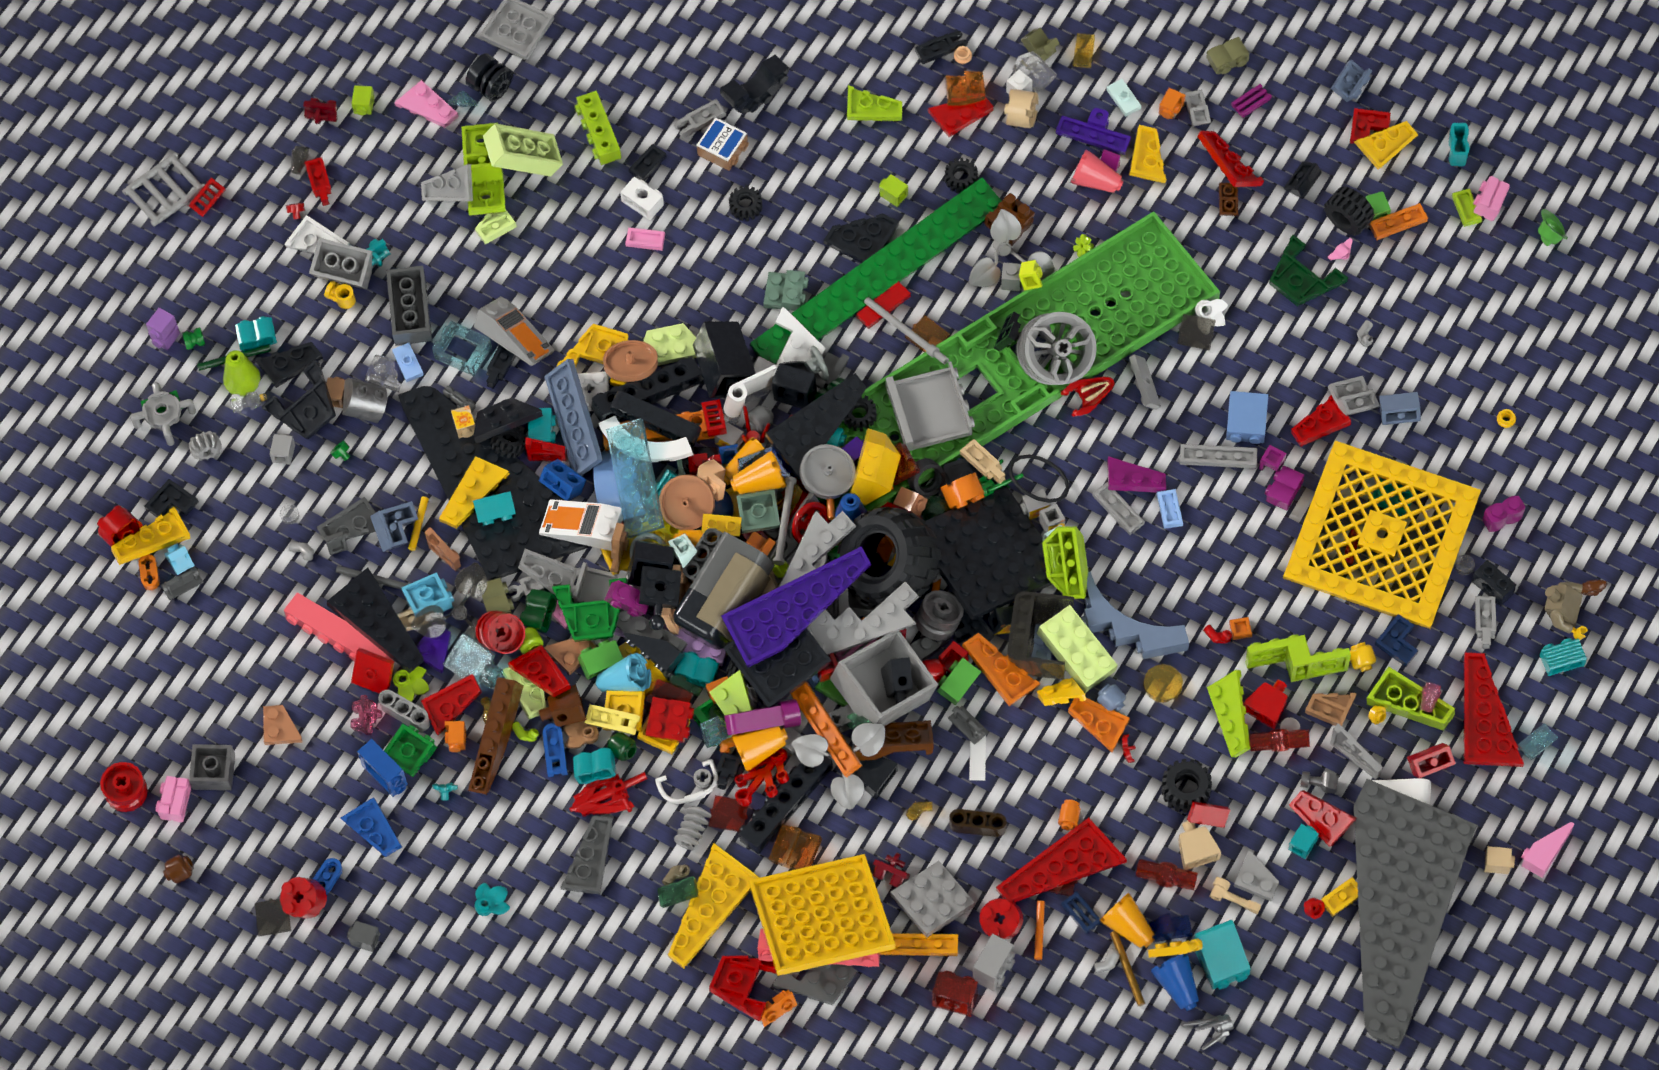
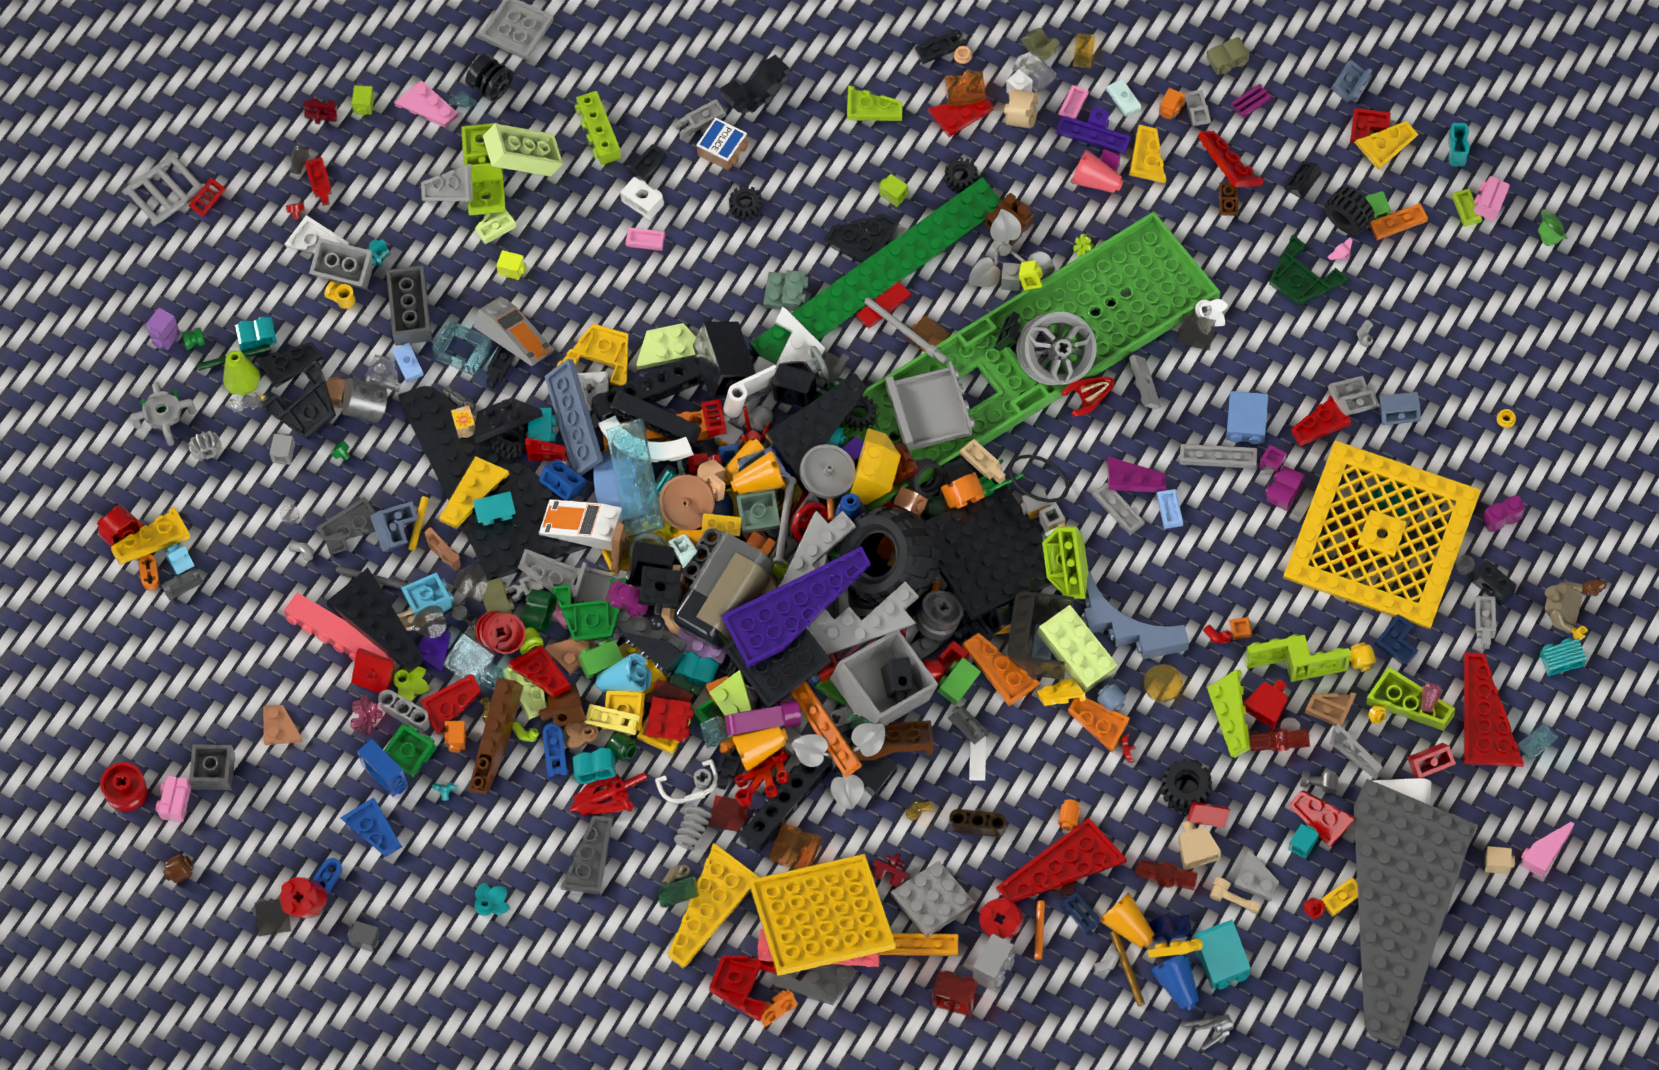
black plate [144,479,199,517] -> none
nougat piece [603,340,658,382] -> none
none -> neon yellow brick [496,250,527,280]
none -> bright pink tile [1058,85,1089,119]

